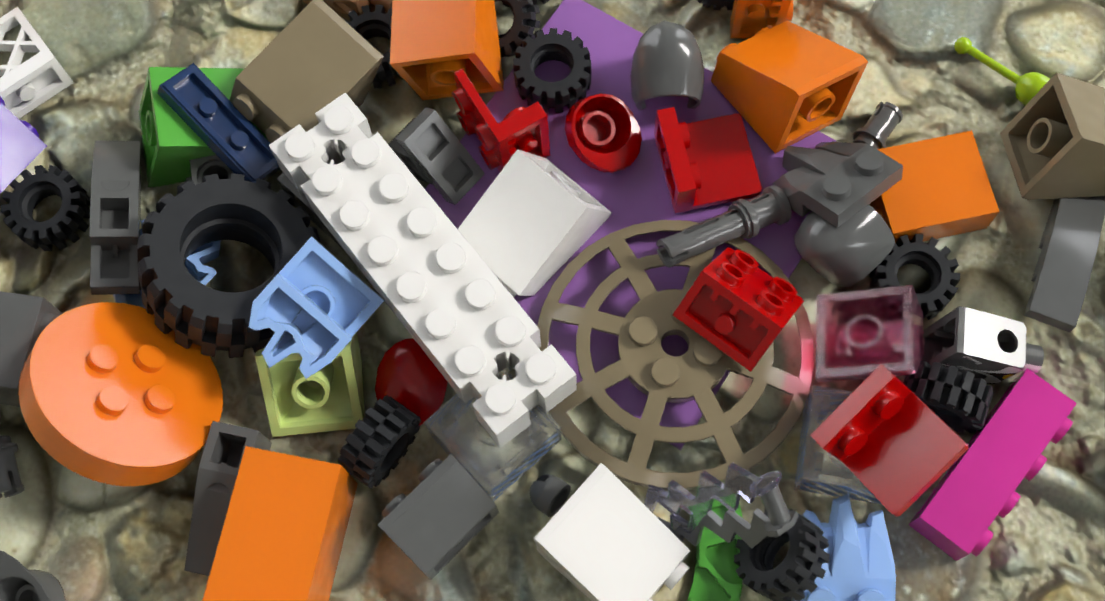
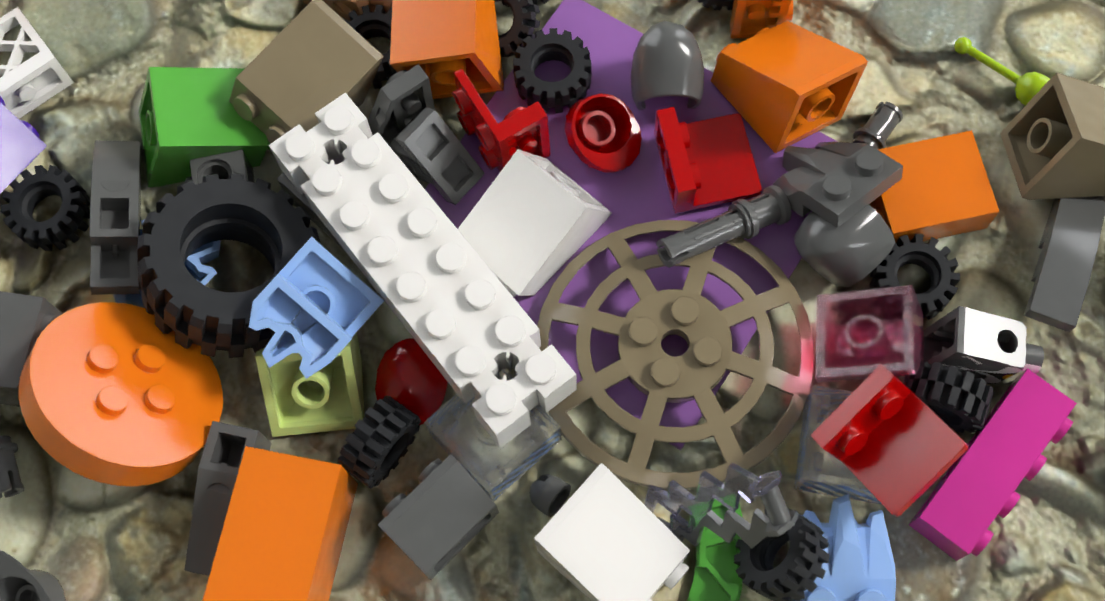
dark blue tile [157,63,281,183] -> none
red bracket [672,247,804,372] -> none
none -> dark grey wing [368,64,435,144]

